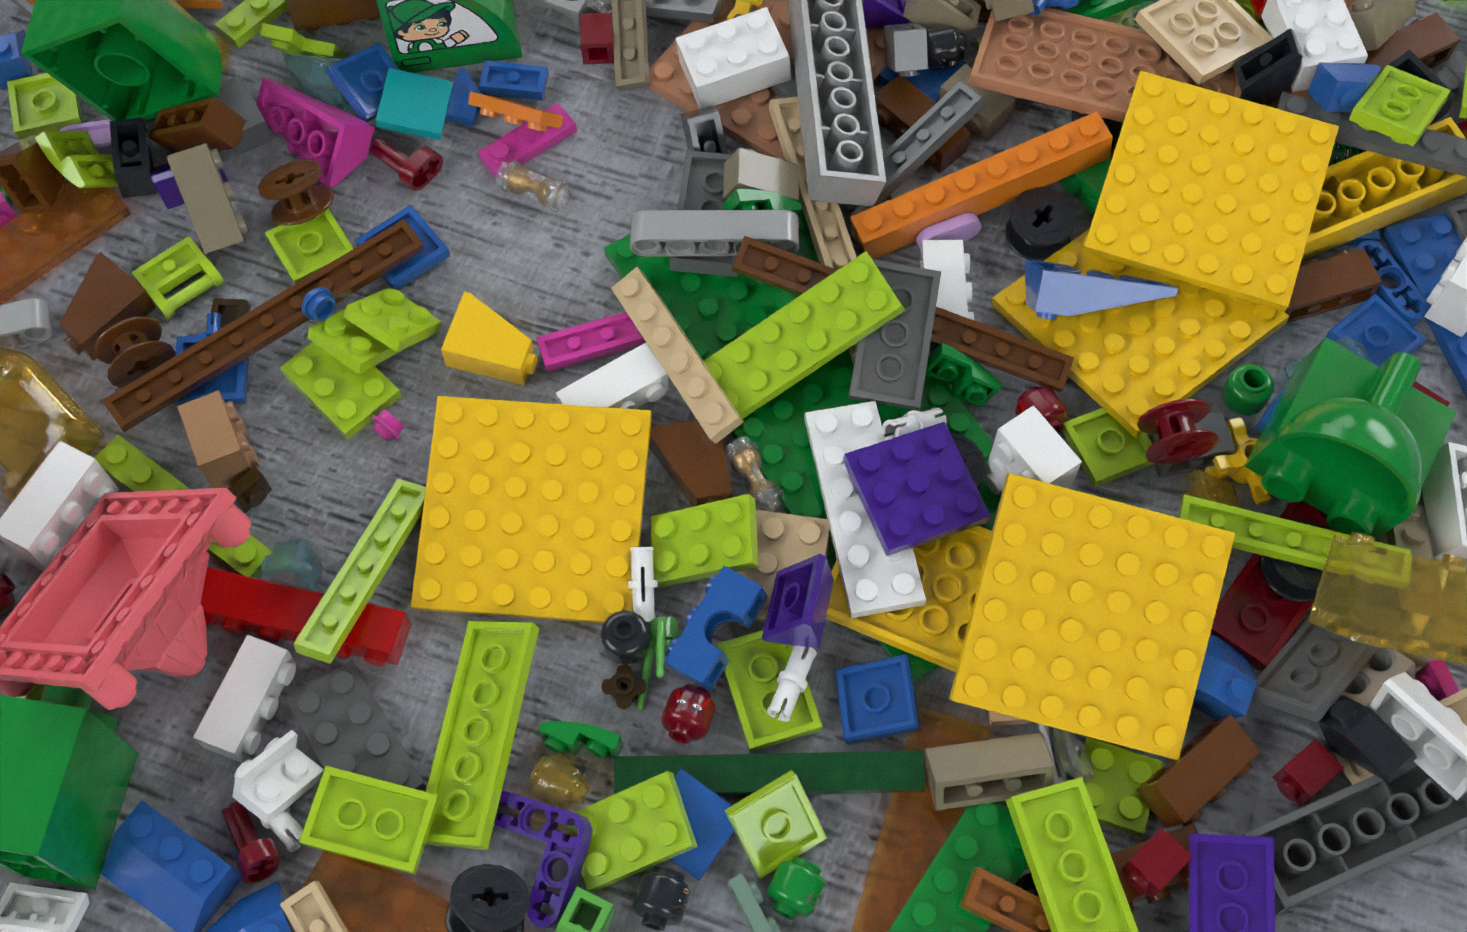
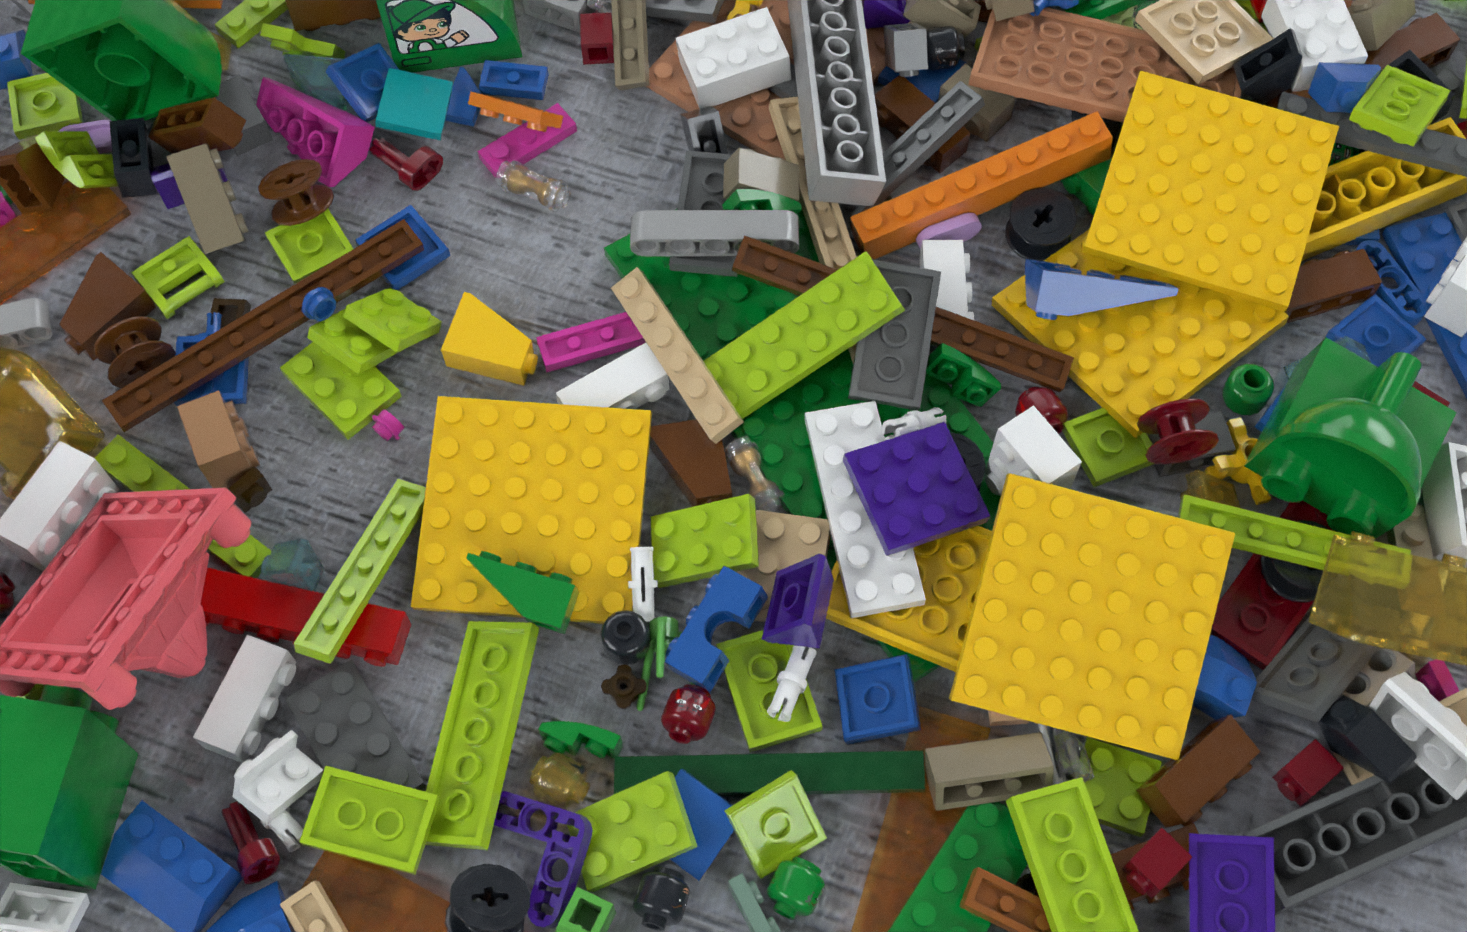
none -> green slope [466,551,579,634]

